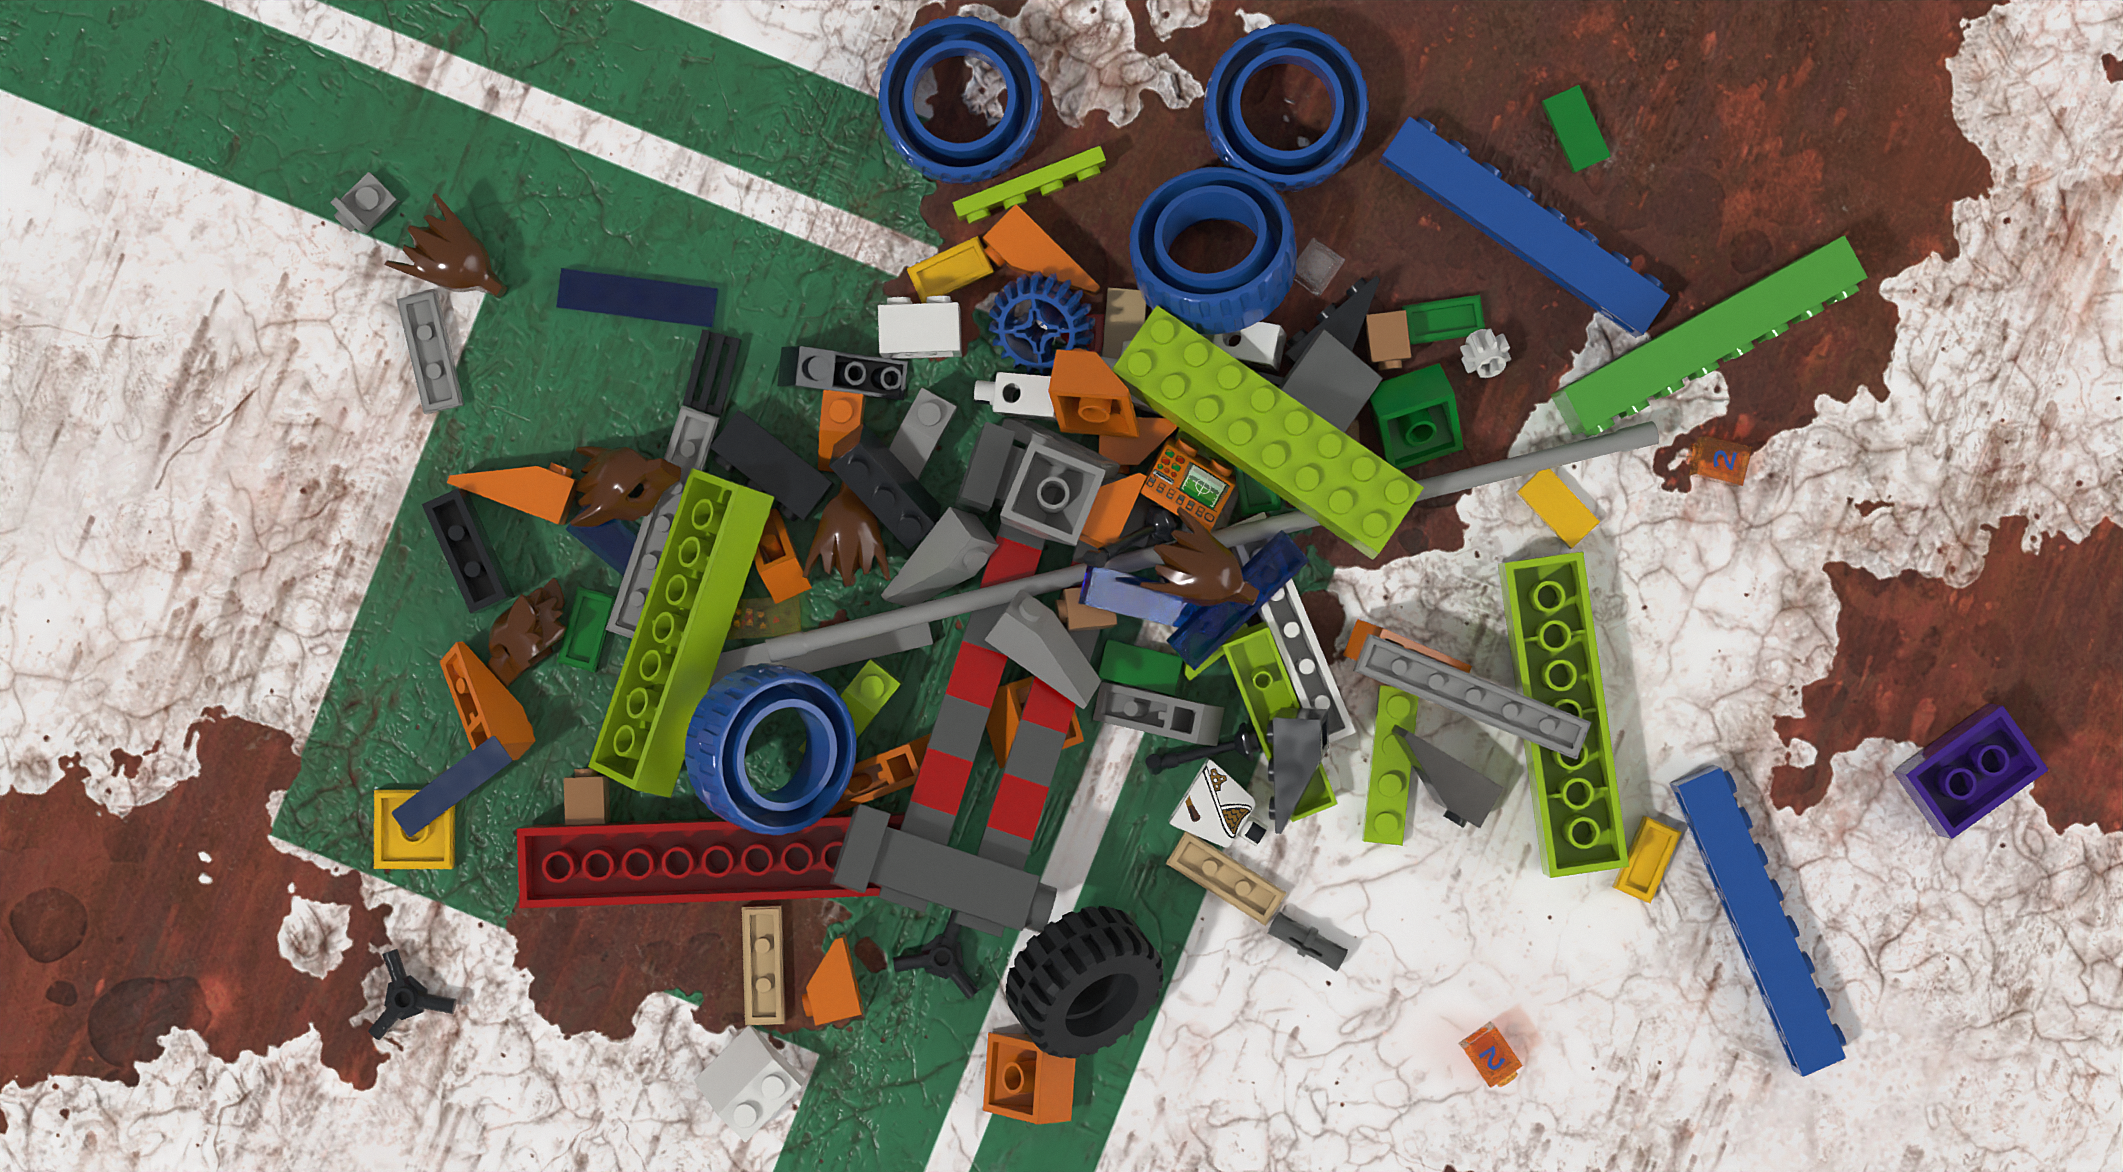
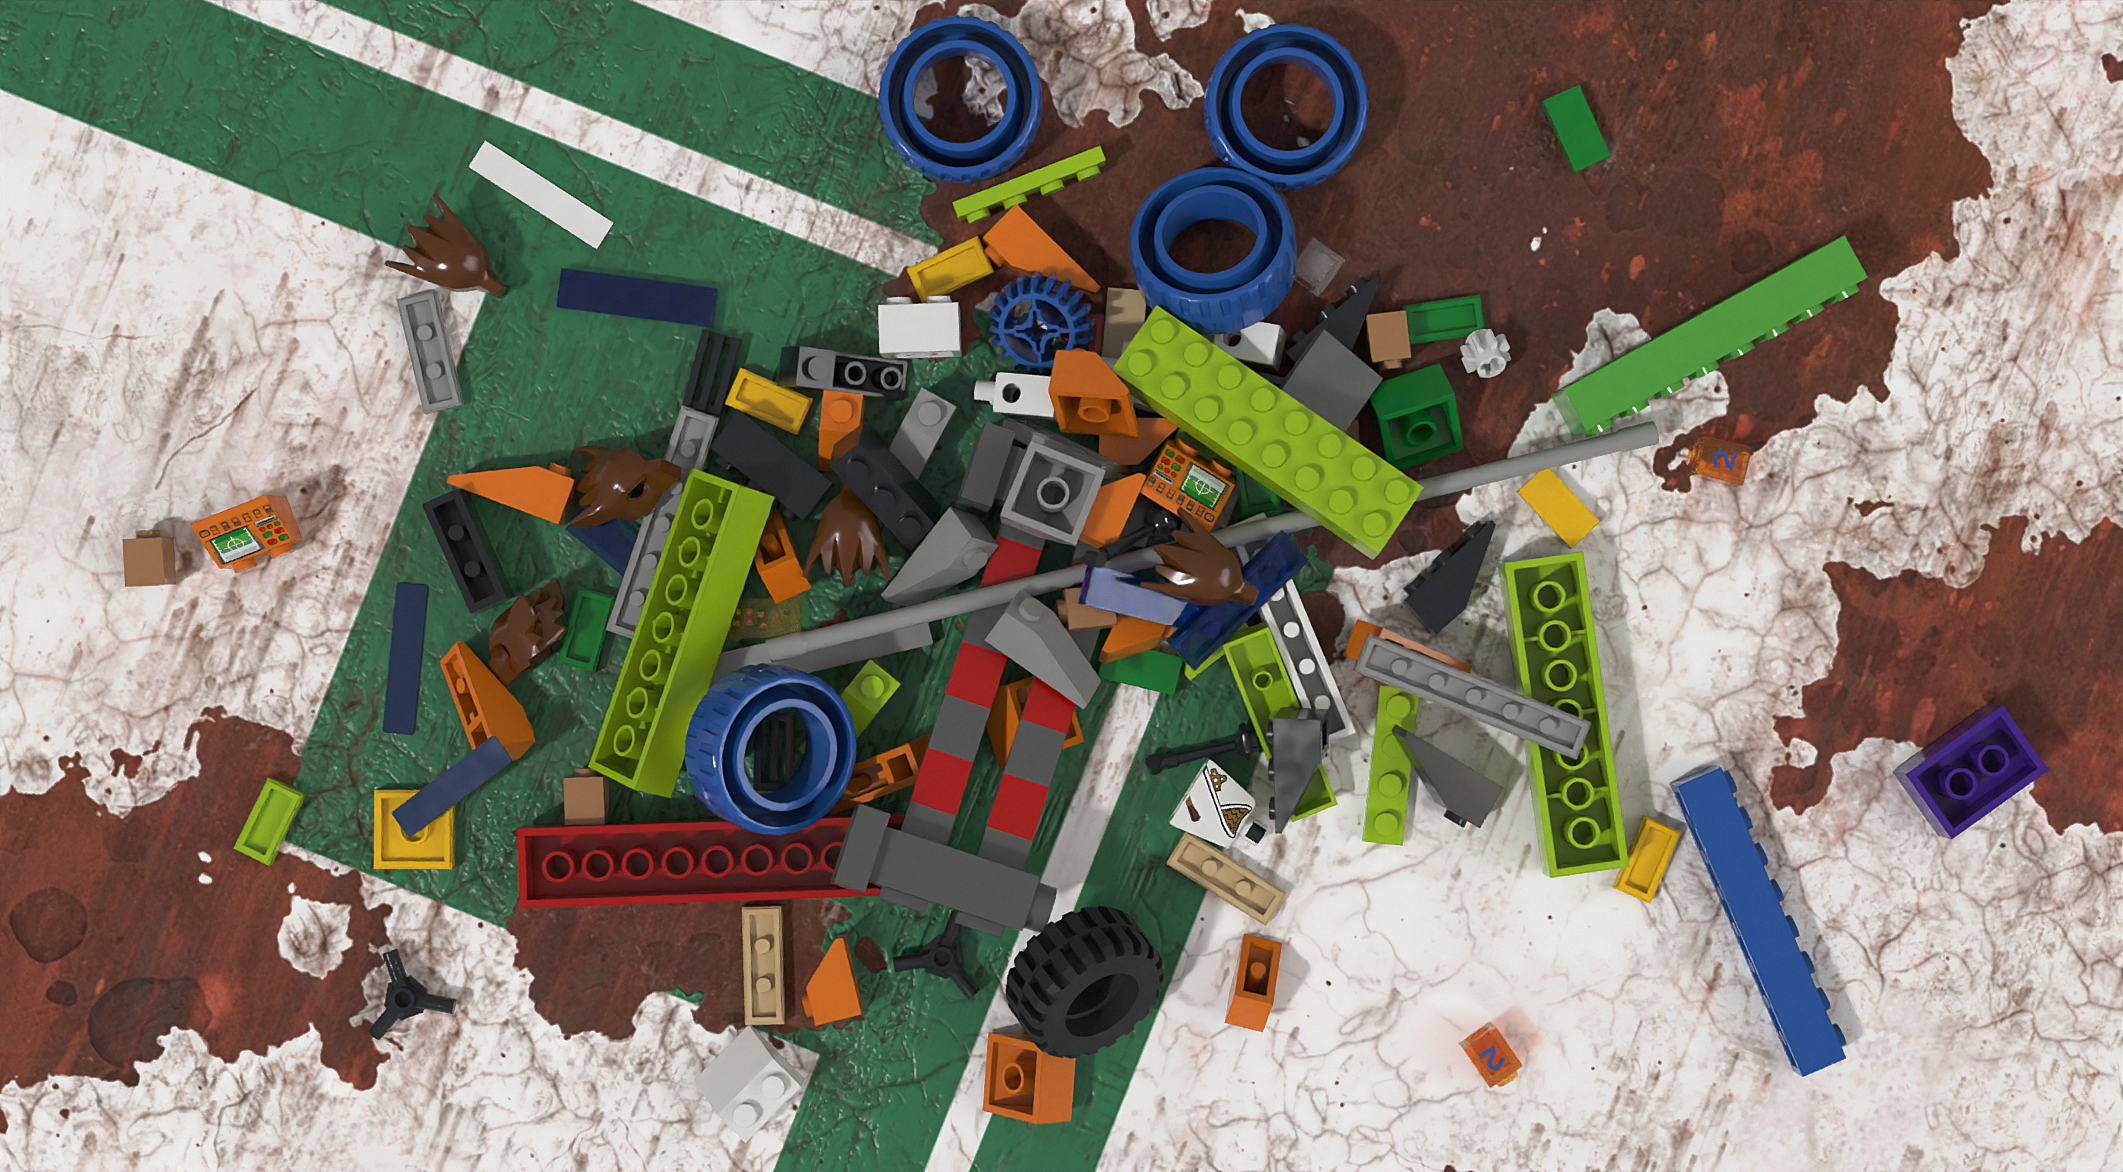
light grey bracket [331,172,400,234] -> none
light grey slope [1093,682,1225,746] -> none
dark grey pin [1267,911,1348,972] -> none
blue brick [1378,116,1670,338] -> none
none -> medium nougat brick [122,530,176,587]
none -> orange slope [191,494,303,573]
none -> lime tile [233,777,307,866]
none -> dark blue sticker [383,583,428,735]
none -> white sticker [469,141,613,249]
none -> yellow tile [725,368,813,435]
none -> black tile [753,712,796,791]
none -> dark blue sticker [858,501,954,619]
none -> orange slope [1098,582,1180,664]
none -> orange slope [1225,934,1282,1032]
none -> black slope [1400,520,1496,635]

